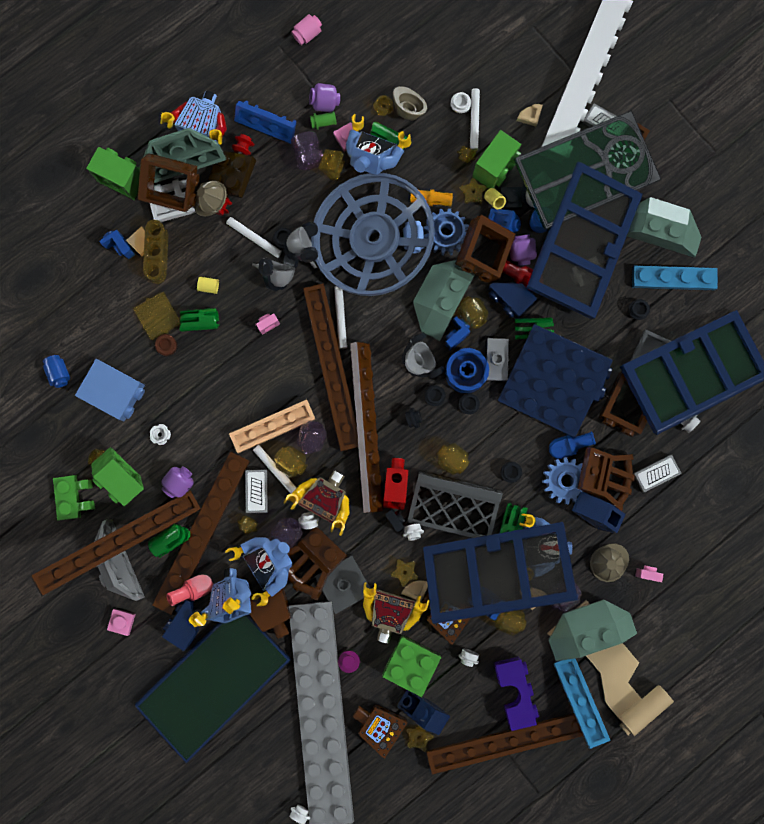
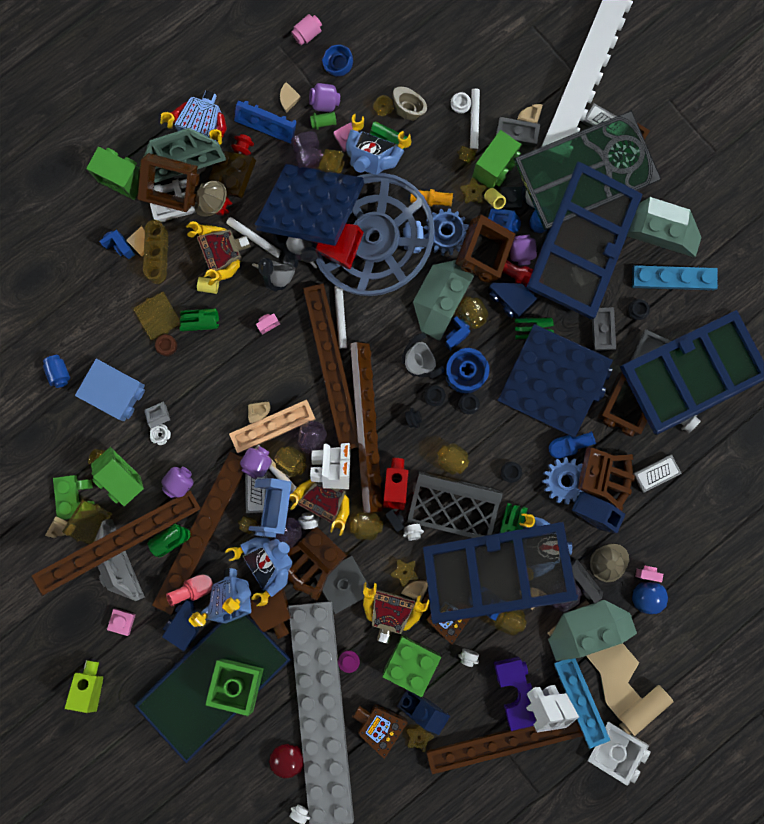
light grey plate [486,338,509,381] -> none
none -> tan tile [45,517,75,538]
none -> clear yellow piece [62,499,112,544]
none -> lime torso [65,660,103,713]
none -> light grey tile [144,401,170,428]
none -> torso [186,221,251,286]
none -> bright green brick [206,658,264,716]
none -> medium lavender head [240,446,272,479]
none -> tan tile [248,402,270,423]
none -> medium blue panel [249,478,292,538]
none -> dark blue plate [255,164,364,246]
none -> dark red hair [269,743,304,778]
none -> tan tile [280,83,301,113]
none -> red torso [310,224,364,269]
none -> white hips [310,443,350,489]
none -> blue hair [322,45,353,77]
none -> clear yellow head [350,511,383,540]
none -> flat silver plate [496,117,540,147]
none -> white hips [526,685,579,732]
none -> flat silver plate [571,558,603,603]
none -> white plate [588,722,651,785]
none -> flat silver plate [592,307,616,351]
none -> blue hair [632,582,668,614]

